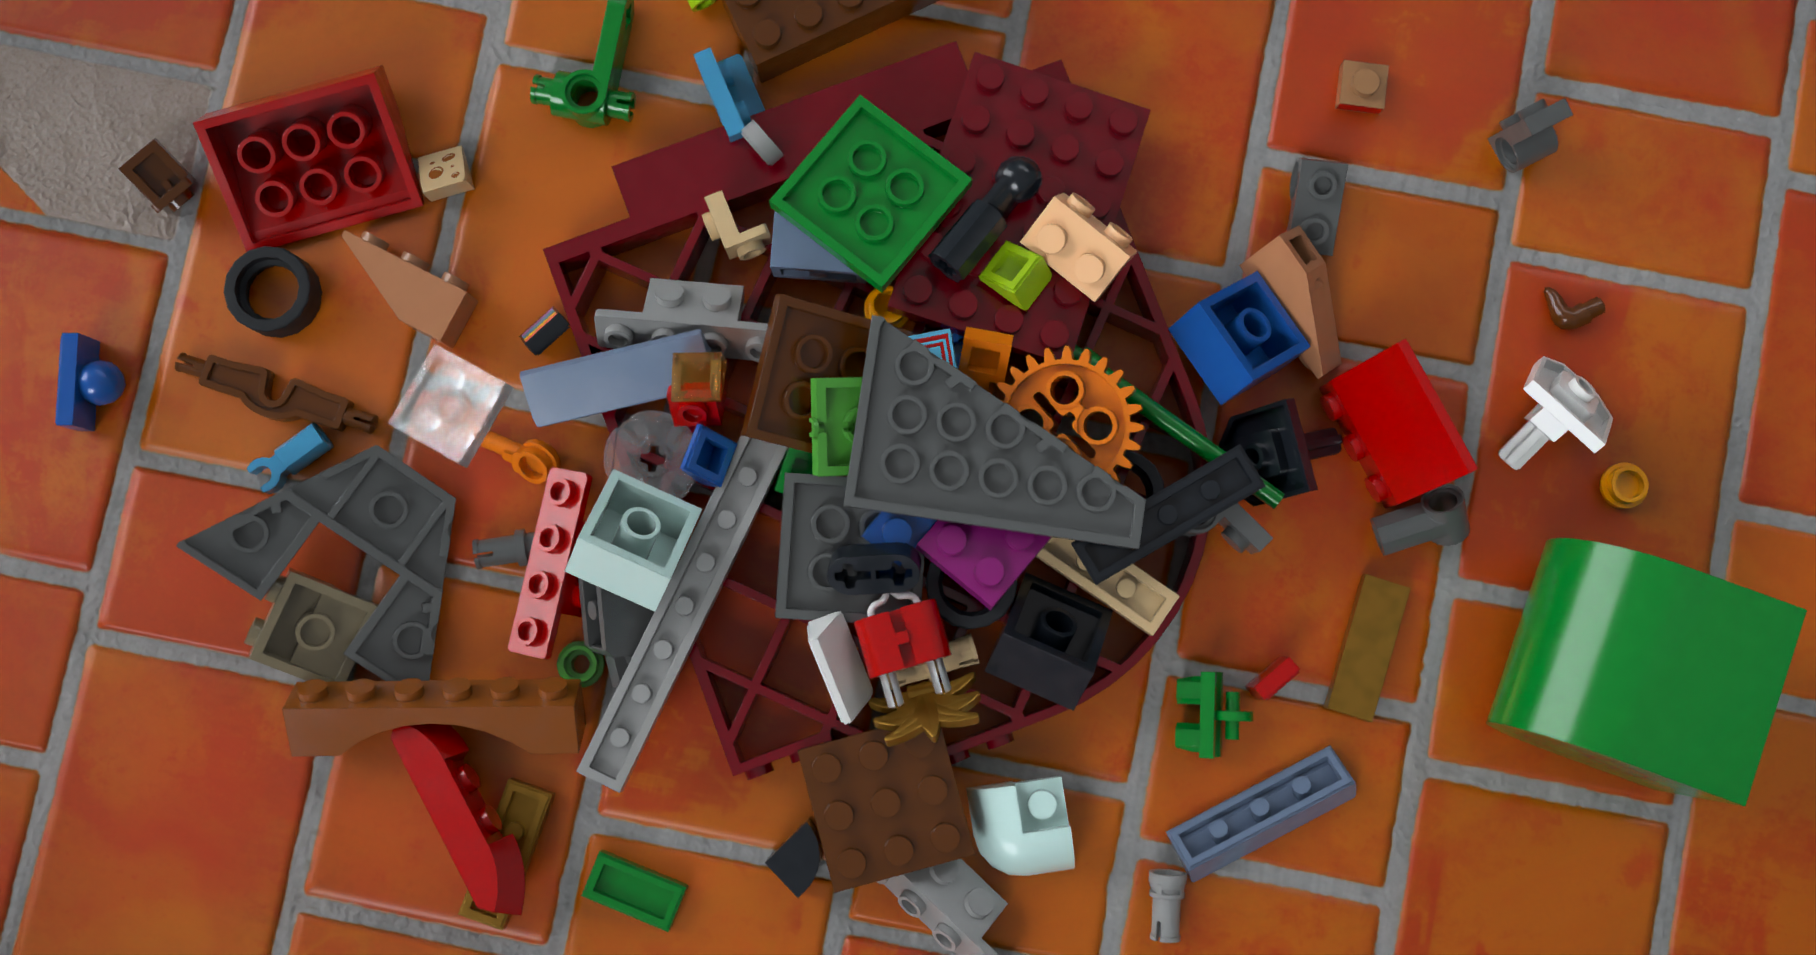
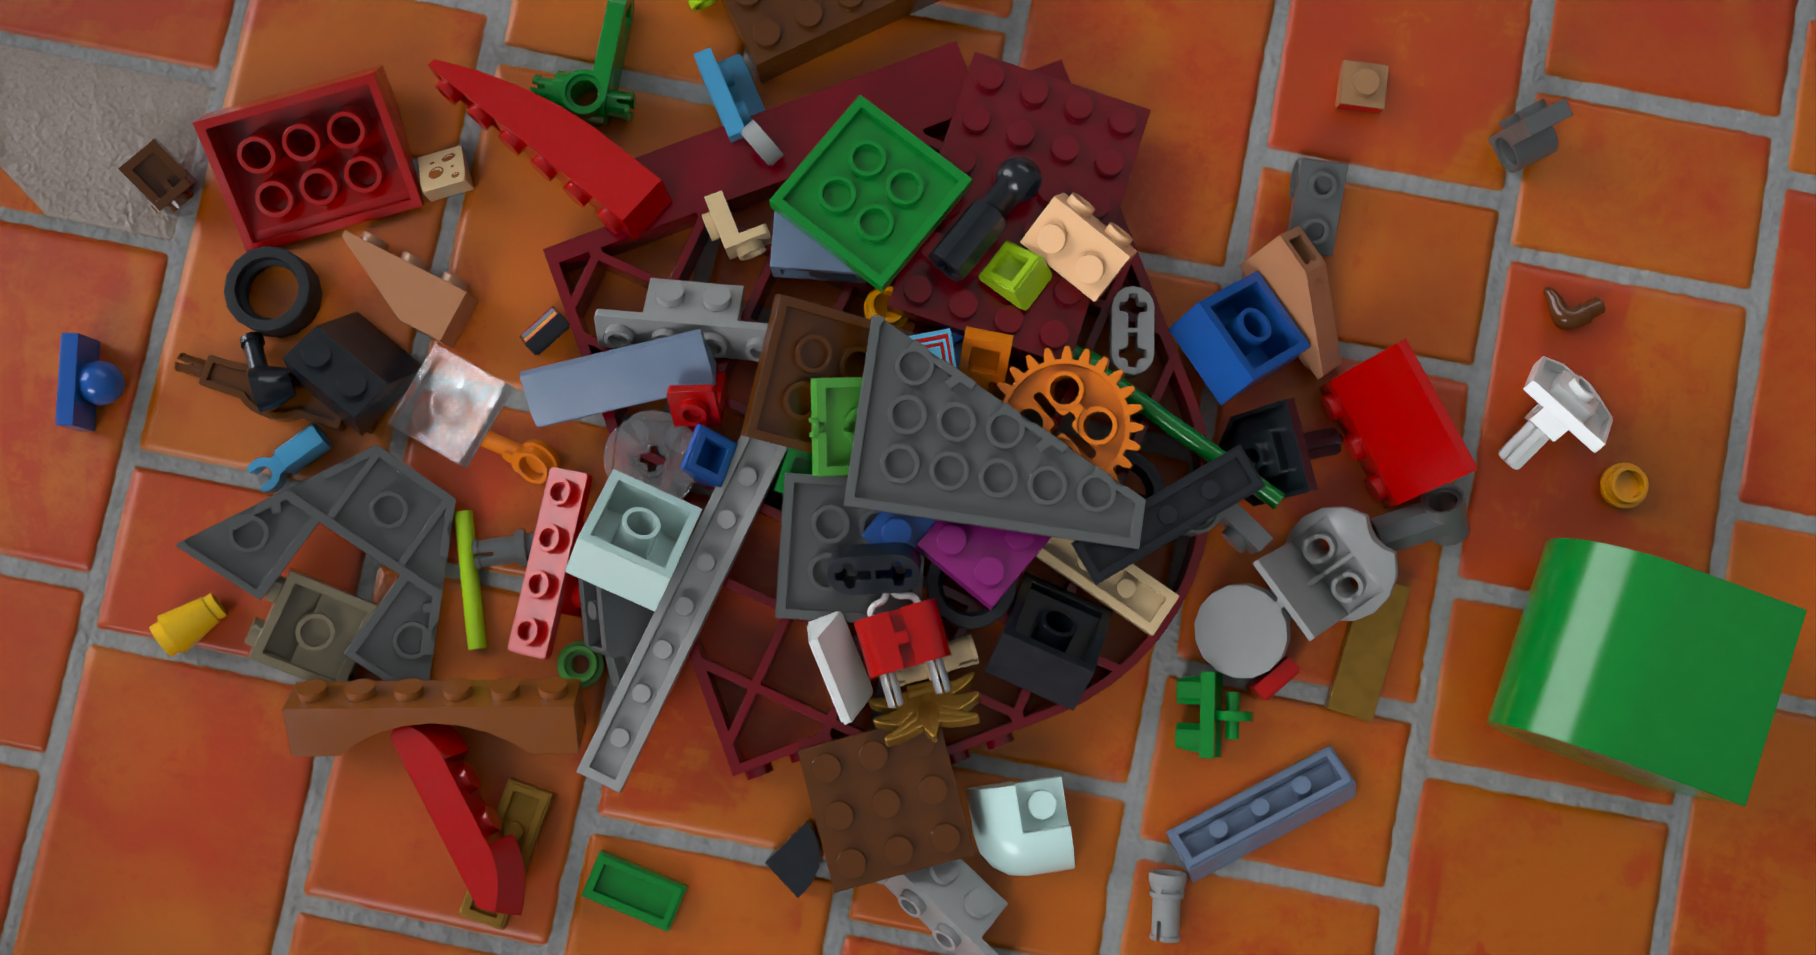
clear orange slope [671,352,727,402] -> none
none -> yellow cone [149,592,228,657]
none -> black bar [240,332,297,414]
none -> black slope [282,312,427,436]
none -> red slope [428,59,672,240]
none -> lime bar [454,510,487,650]
none -> light grey beam [1109,286,1155,378]
none -> light grey piece [1194,506,1398,678]

